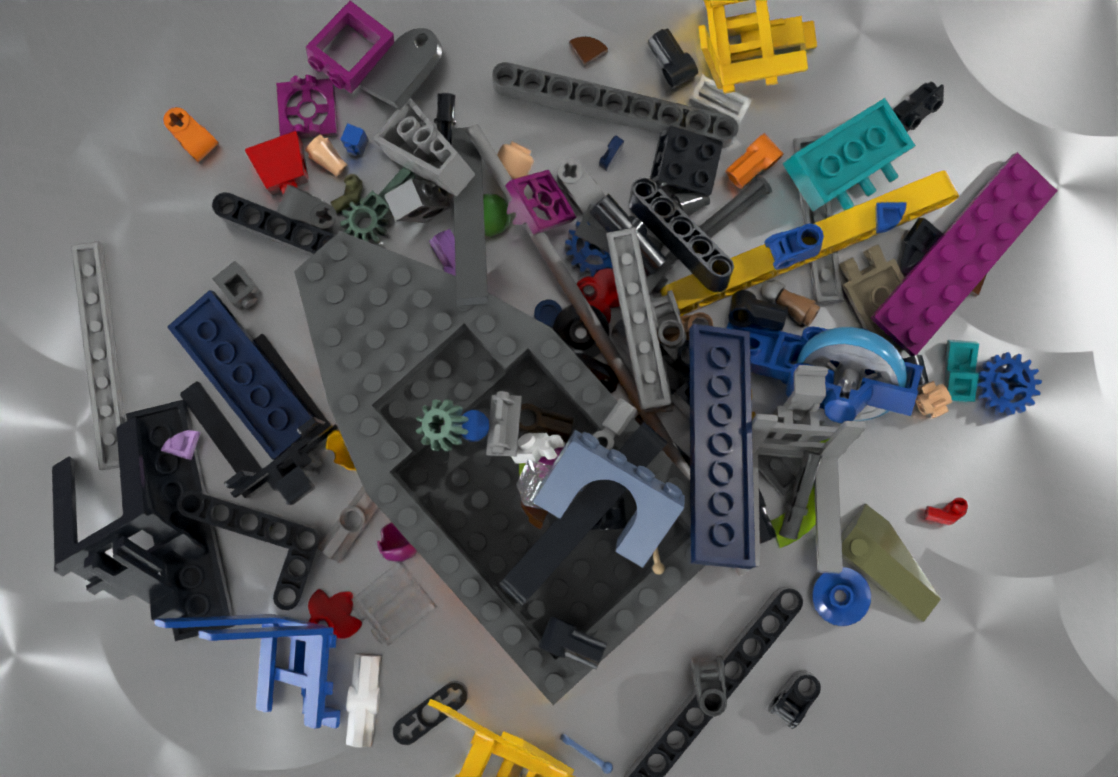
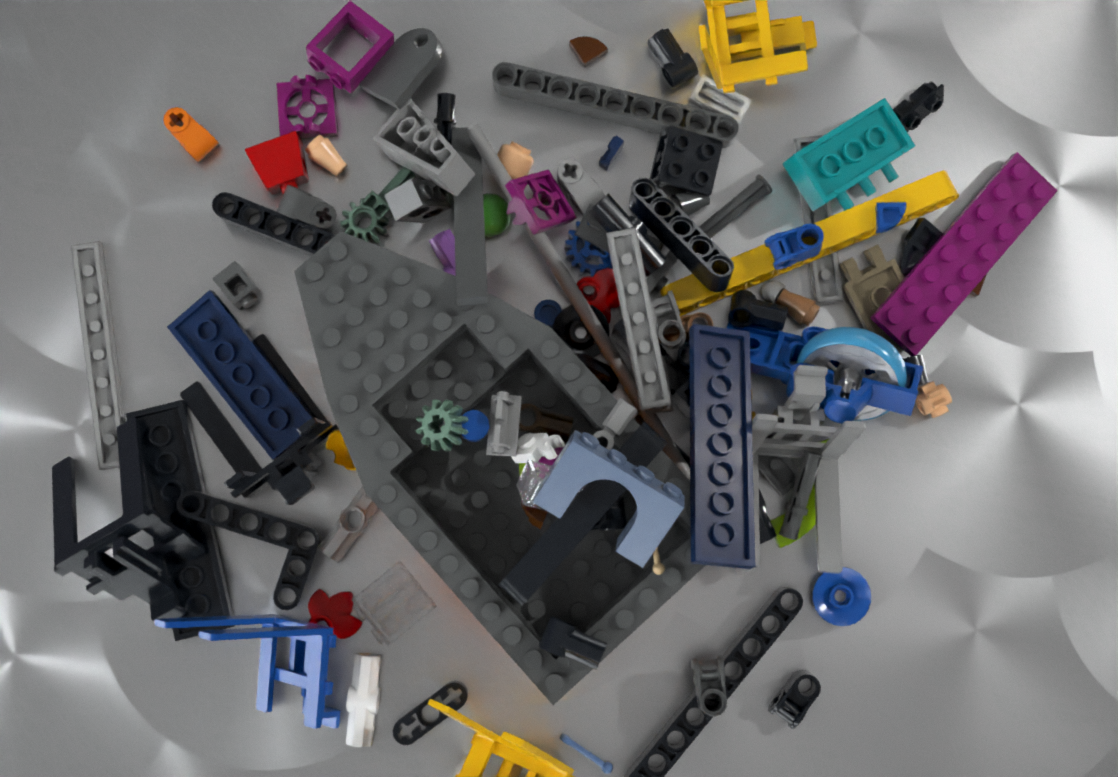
lavender tile [161,430,201,460] -> none
olive arm [330,174,363,214] -> none
blue piece [340,123,369,156] -> none
magenta hair [377,522,417,562] -> none
orange piece [725,133,784,189] -> none
olive wedge [841,504,941,622] -> none
red arm [924,497,968,525] -> none
teal slope [945,340,979,402] -> none
blue gear [977,352,1042,416] -> none

